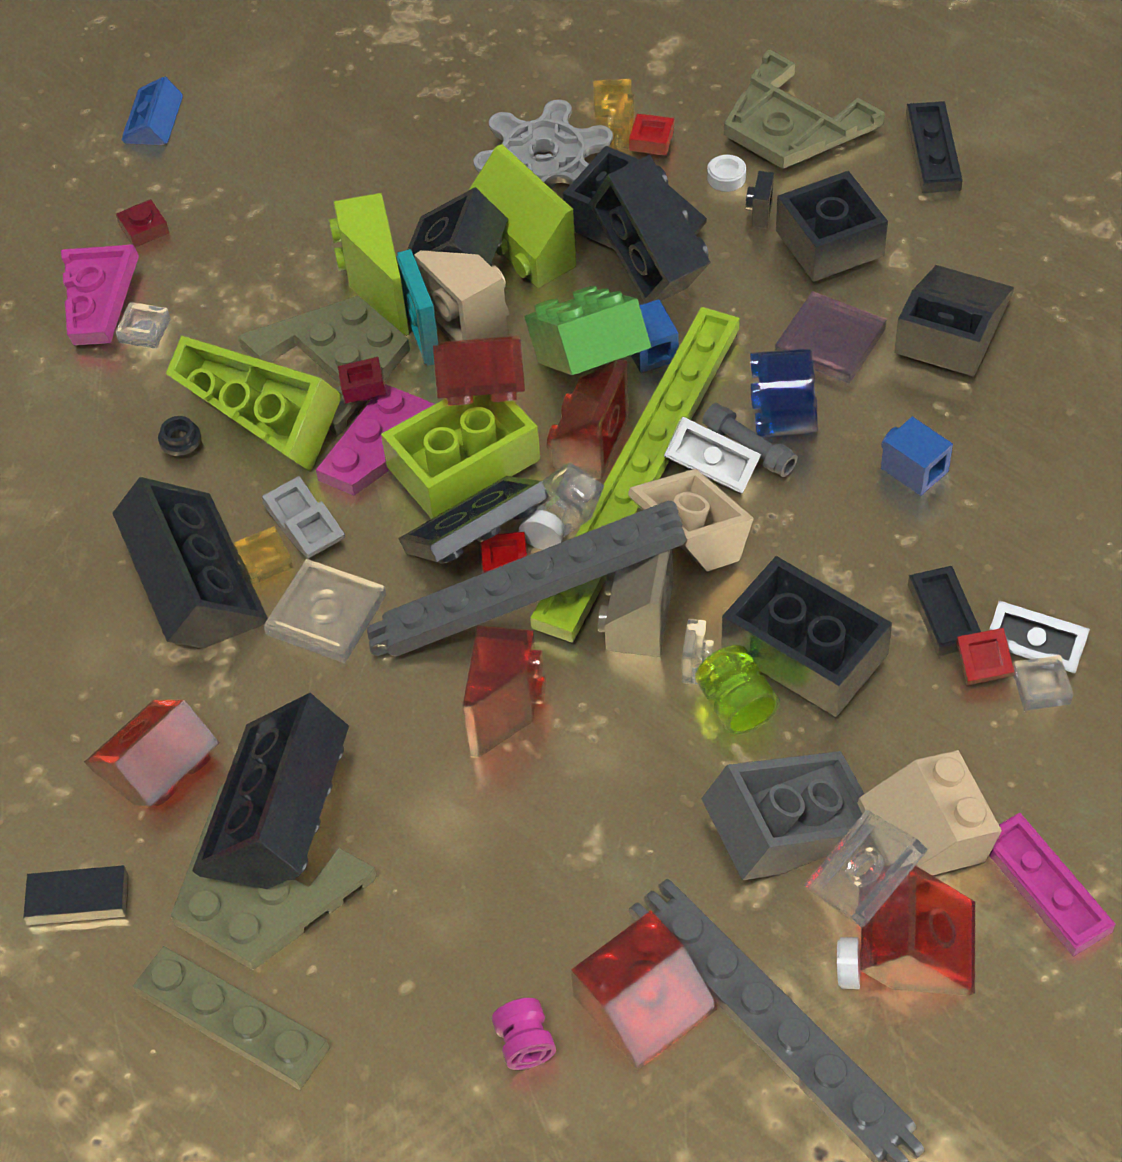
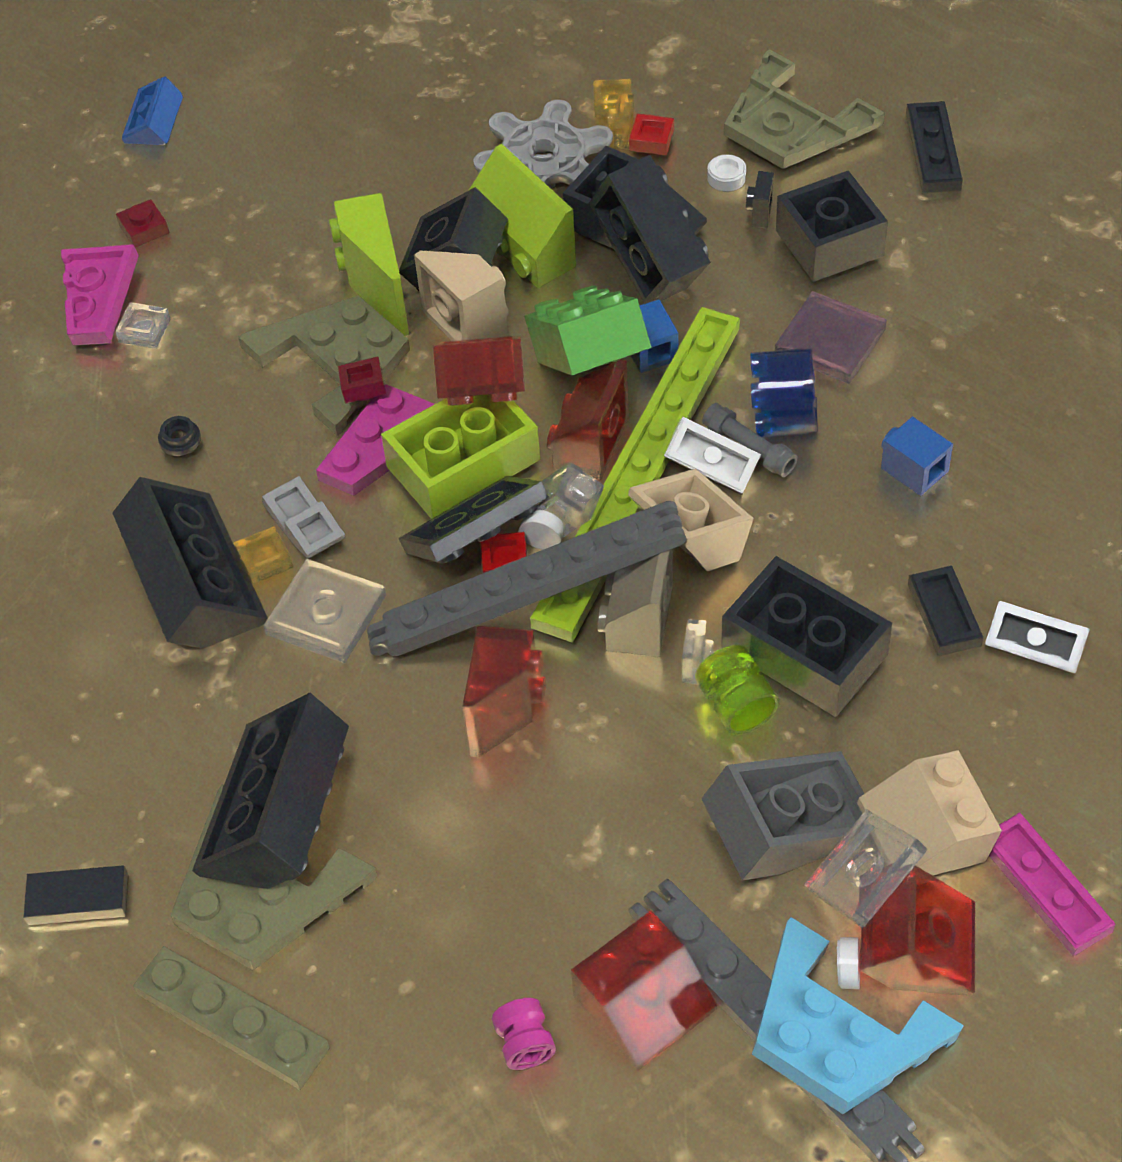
clear red slope [84,700,220,807] -> none
lime wedge [166,335,343,472] -> none
teal tile [396,249,441,366] -> none
black slope [894,265,1014,376] -> none
red plate [956,628,1014,685] -> none
clear plate [1013,655,1073,711] -> none
none -> medium azure wing [752,917,964,1114]

